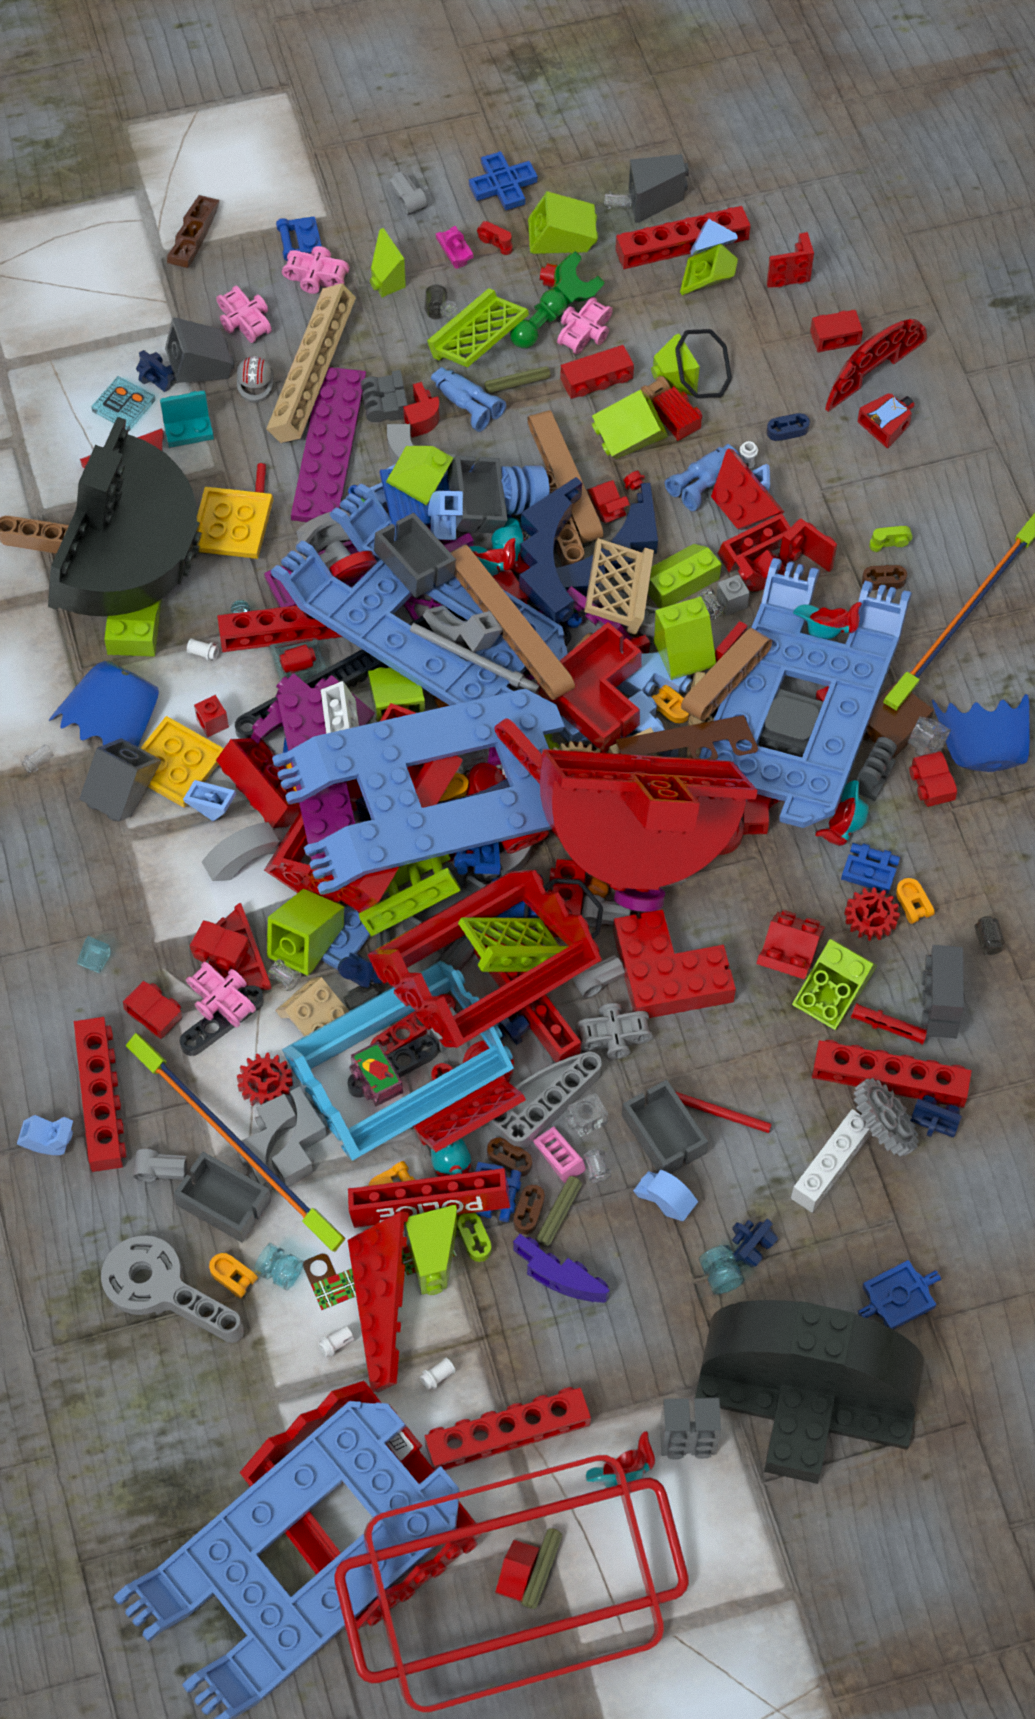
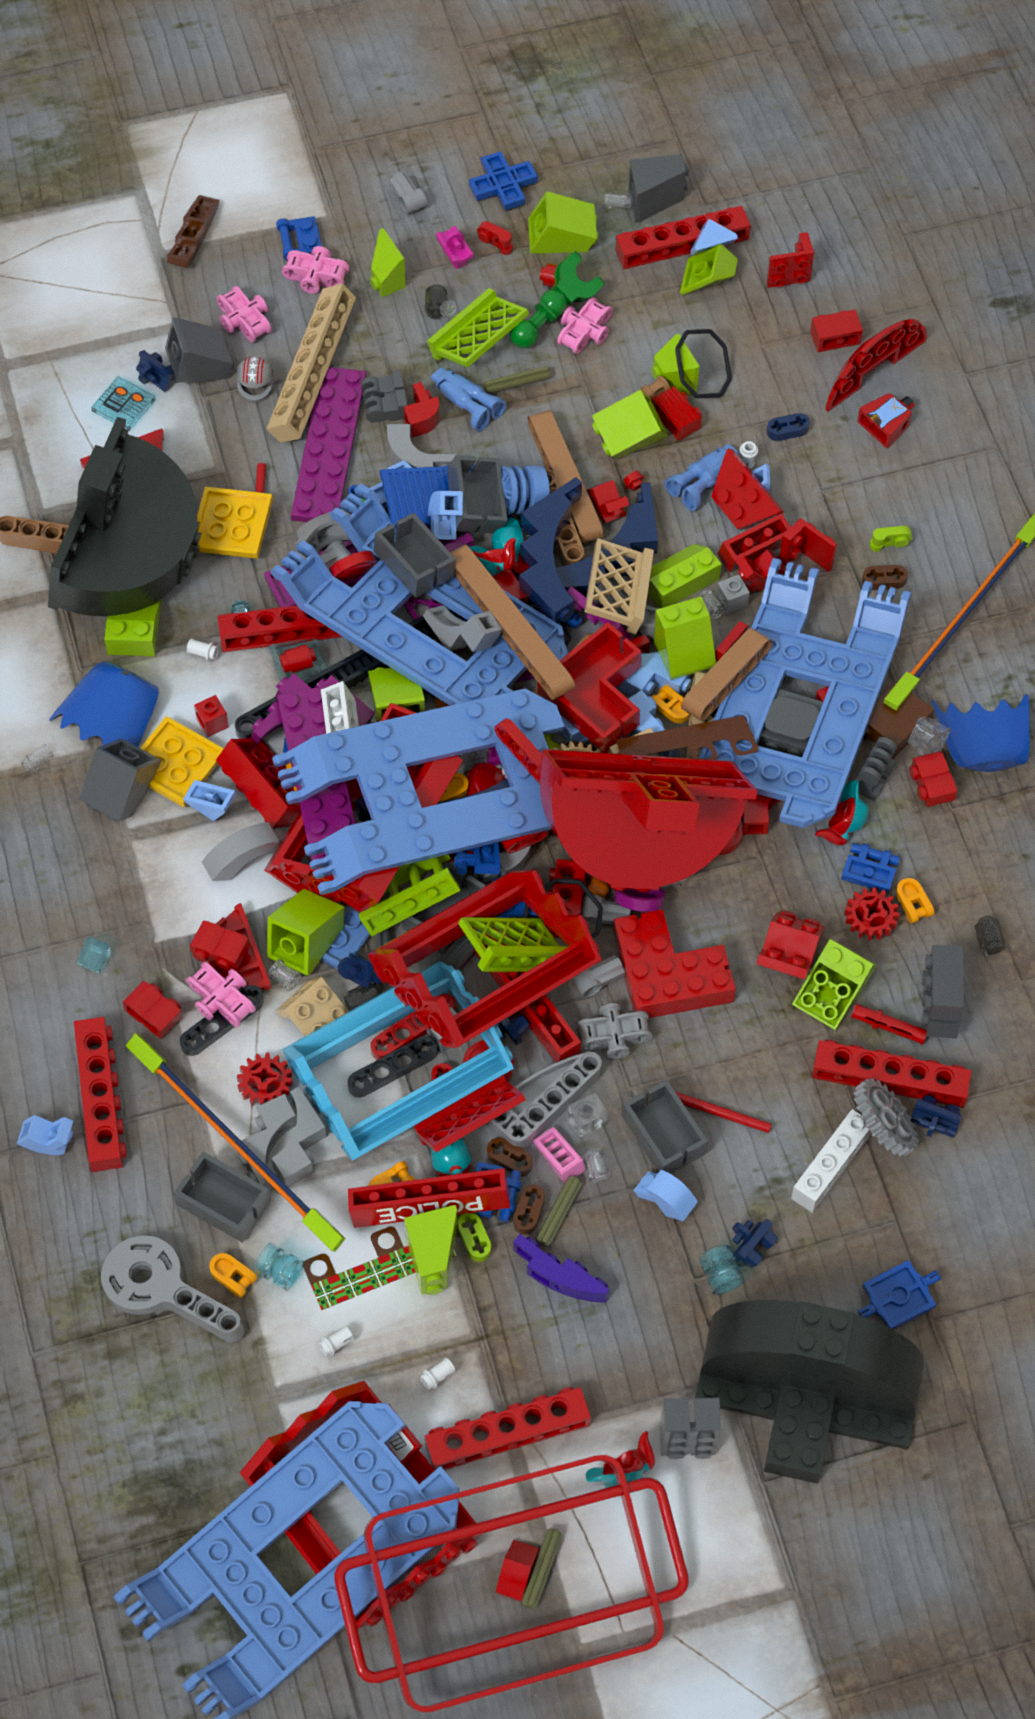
light grey piece [133,1149,187,1182] -> none
teal bracket [160,391,214,448] -> none
red wing [347,1211,409,1392] -> none
brick [349,1041,403,1107] -> none
lime slope [386,446,453,506] -> none
light grey bar [410,623,541,694] -> none
red brick [560,345,634,399] -> none
hair [793,602,862,639] -> none

